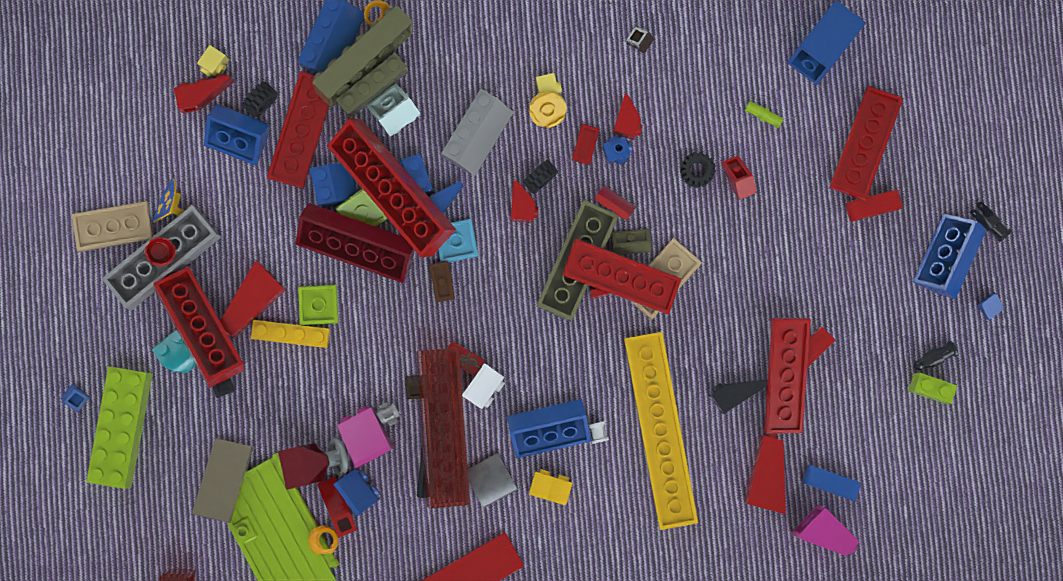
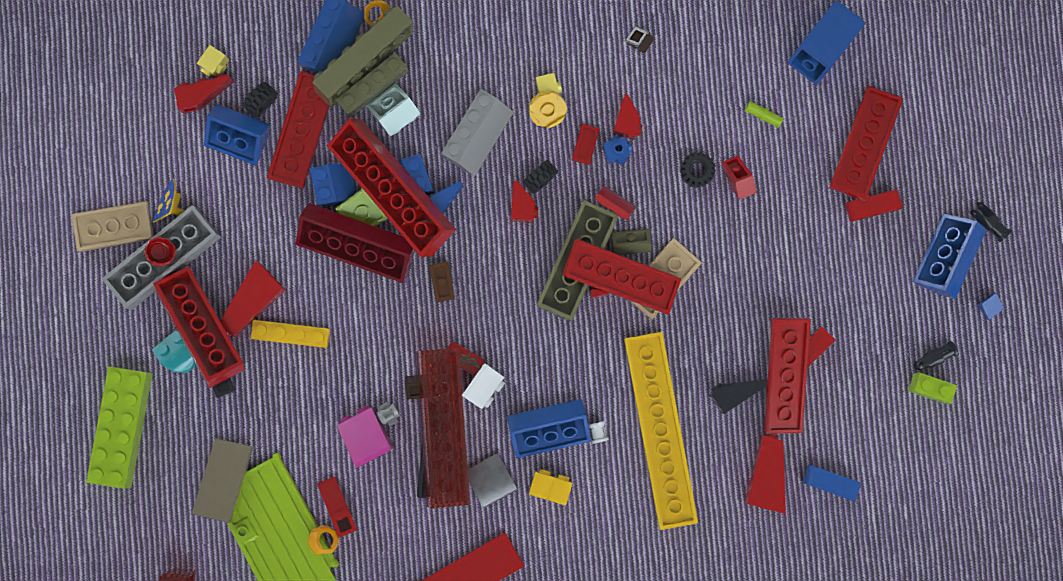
blue slope [61,383,90,412] -> none
dark red piece [278,438,348,490] -> none
lime tile [298,285,339,325] -> none
blue slope [334,468,380,516] -> none
medium azure tile [438,219,479,263] -> none
dark pink slope [791,505,860,556] -> none

